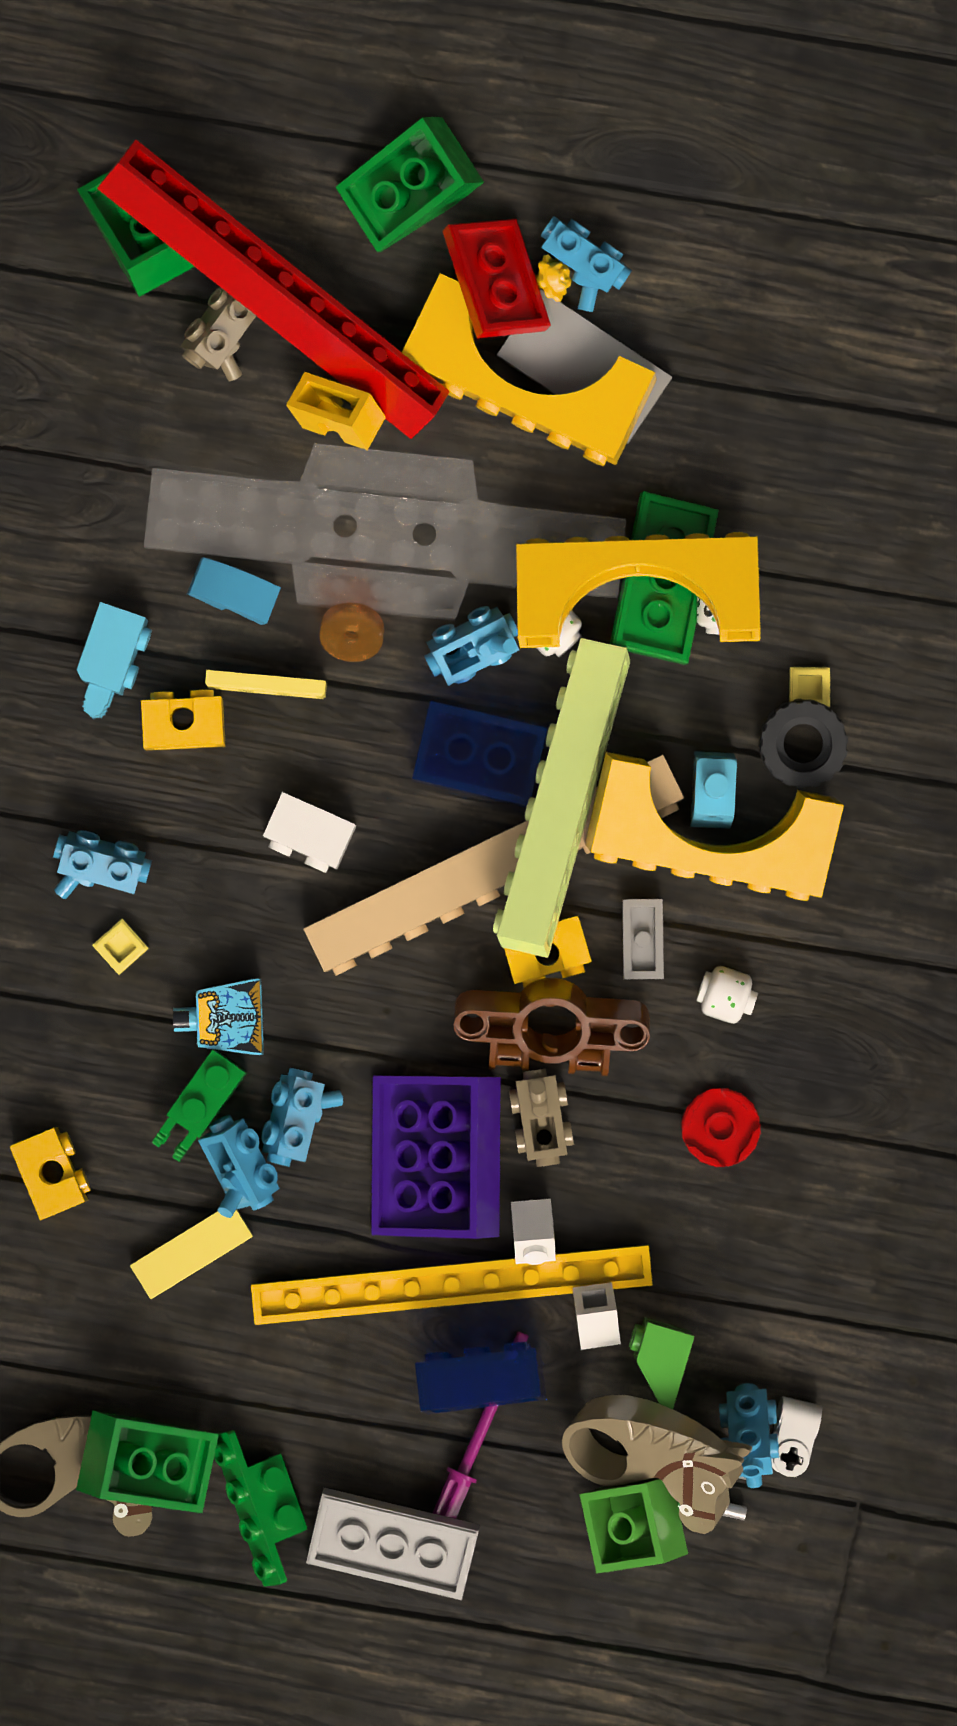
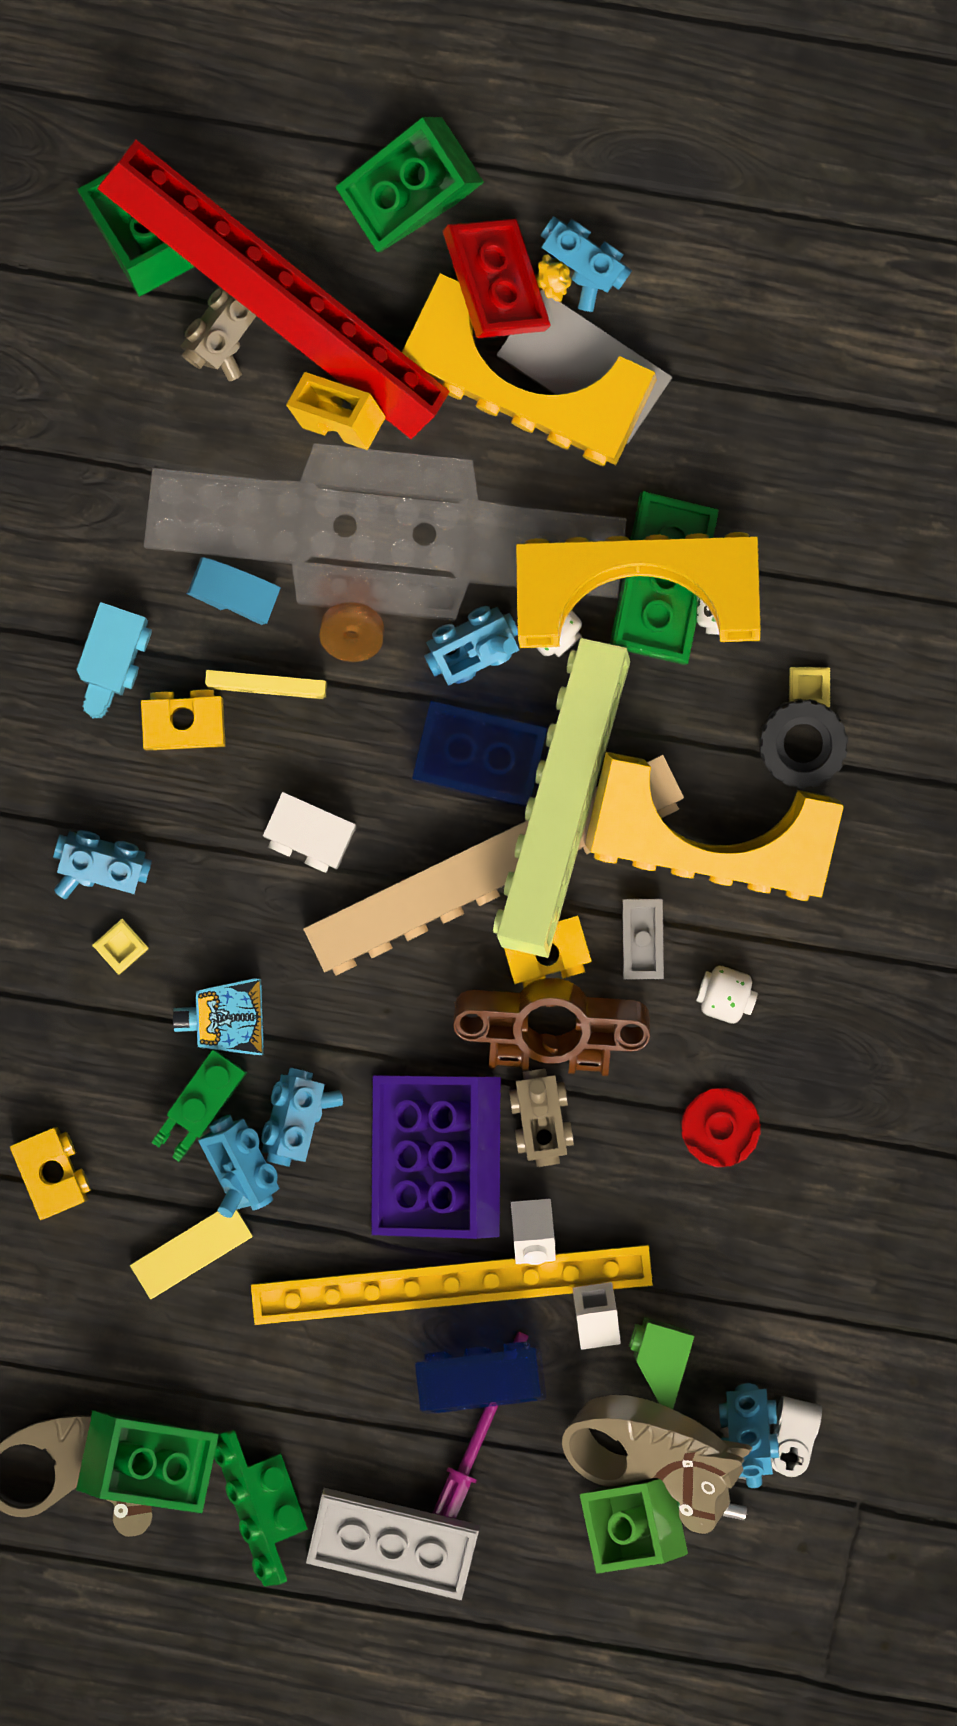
medium azure torso [690,751,737,829] -> none

